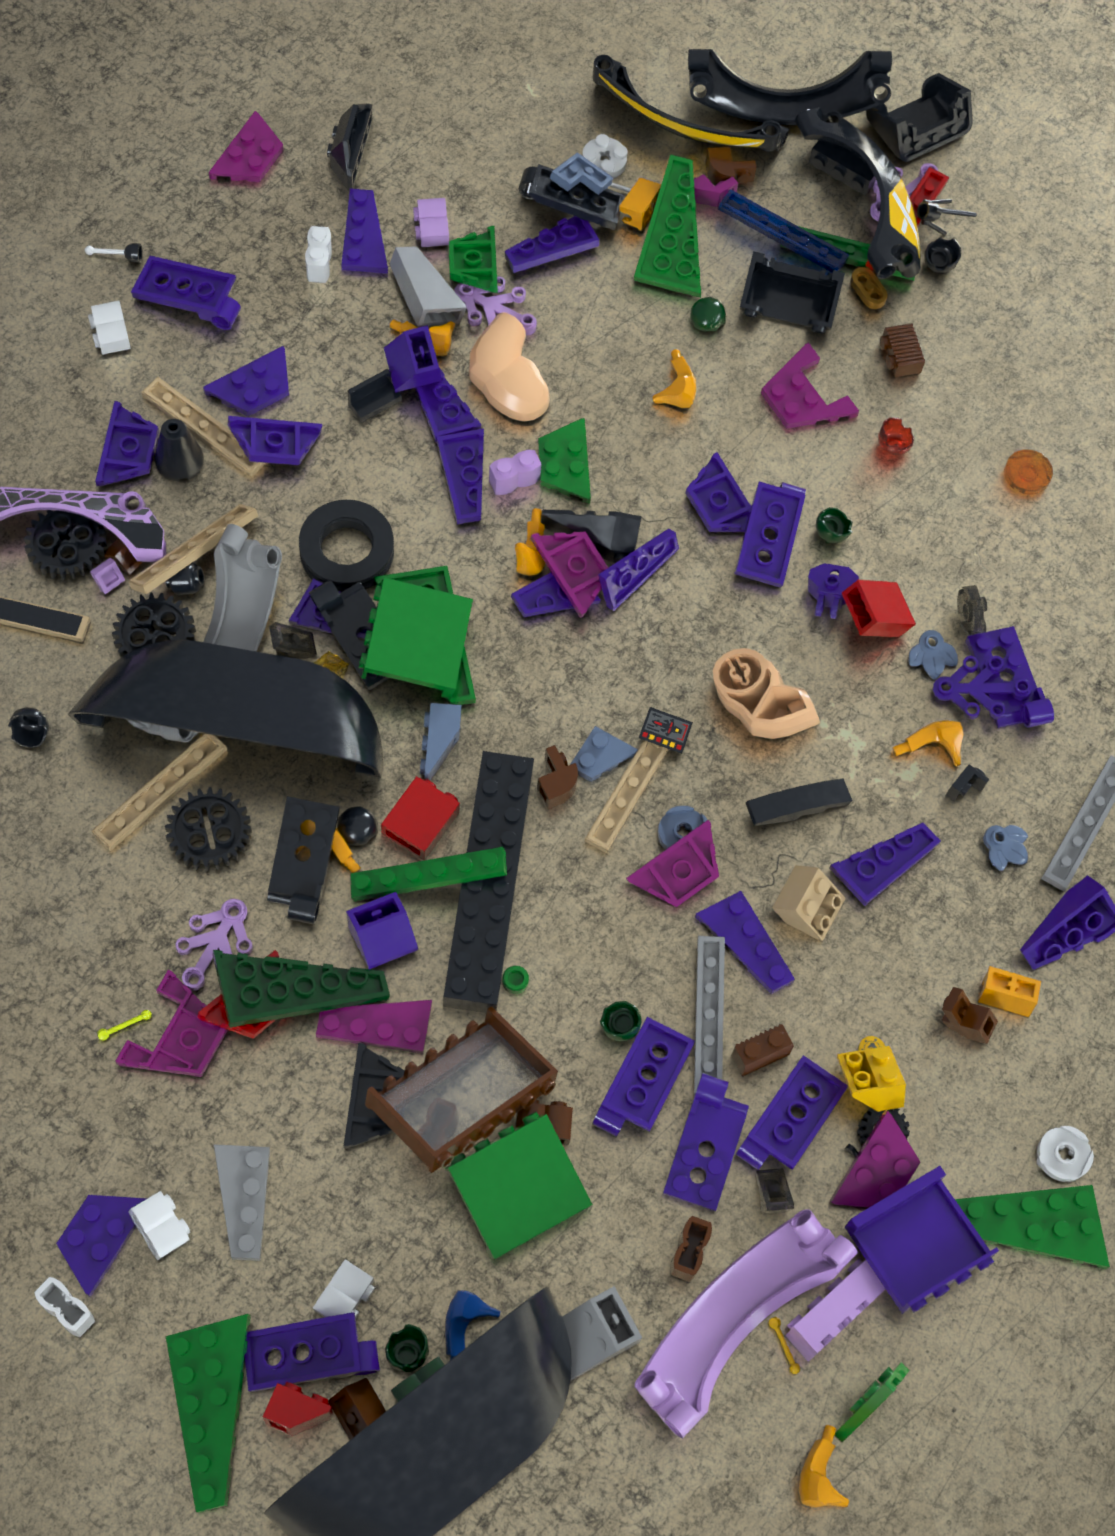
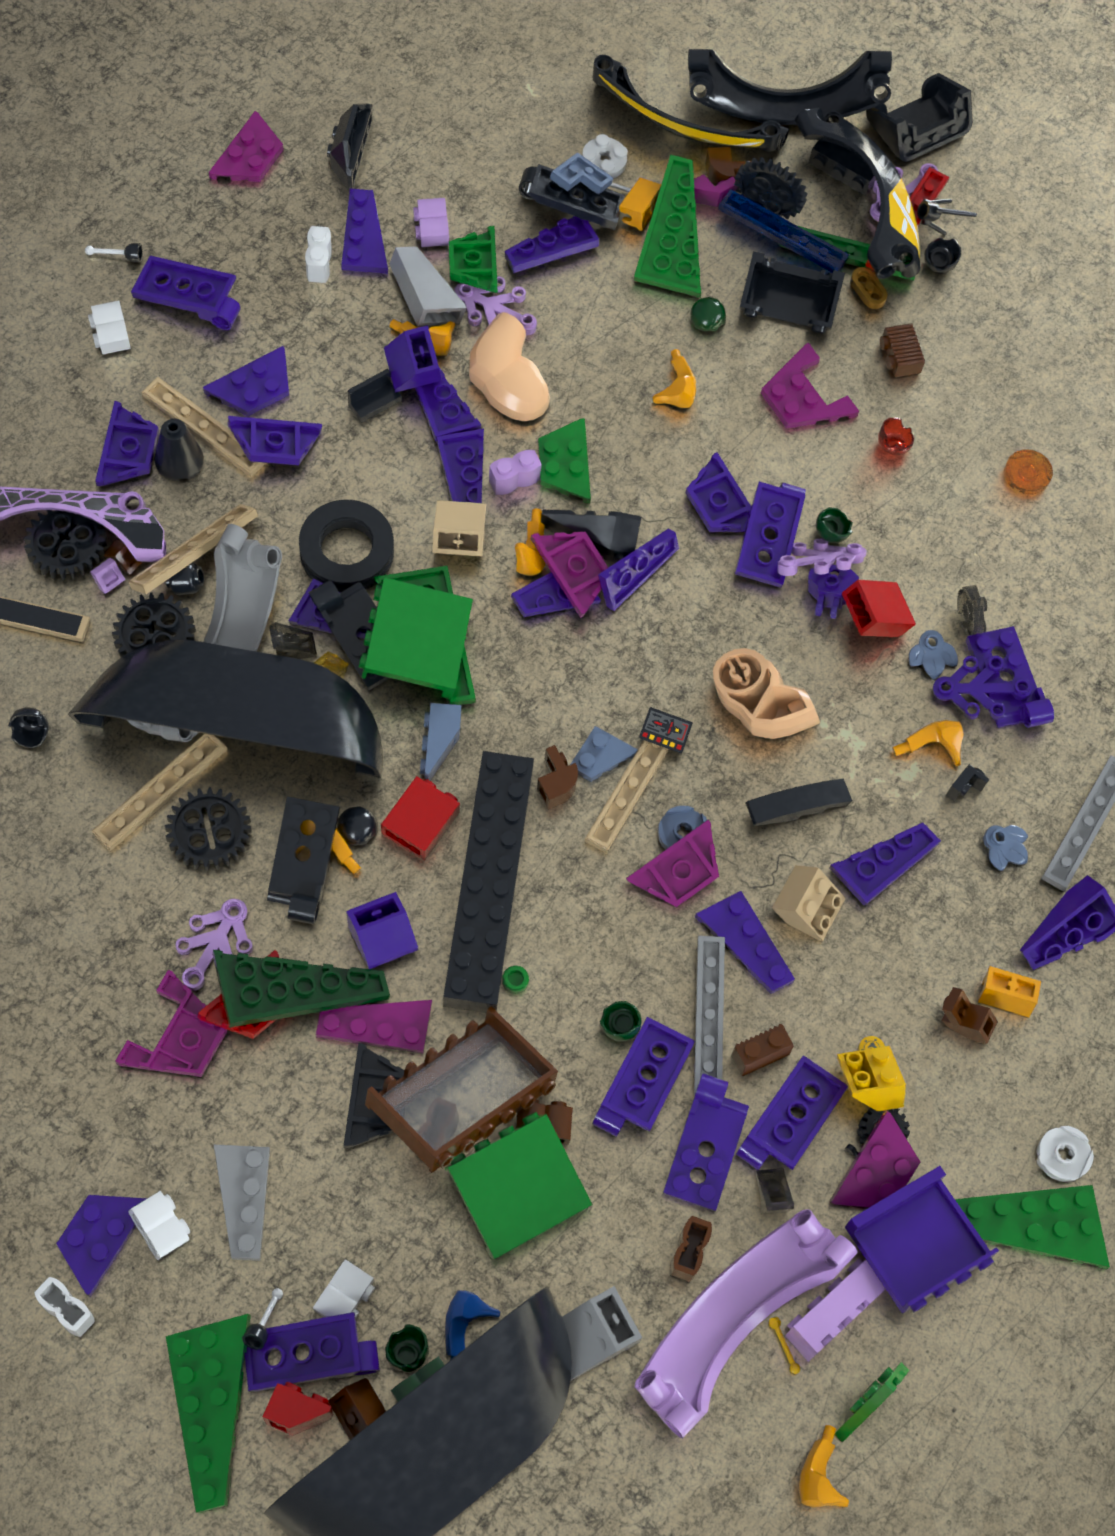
neon yellow hinge [97,1010,152,1041] -> none
green plate [350,847,507,901] -> none
none -> black hinge [242,1288,283,1350]
none -> tan slope [432,500,487,556]
none -> black gear [734,157,808,220]
none -> lavender plant [778,538,867,576]

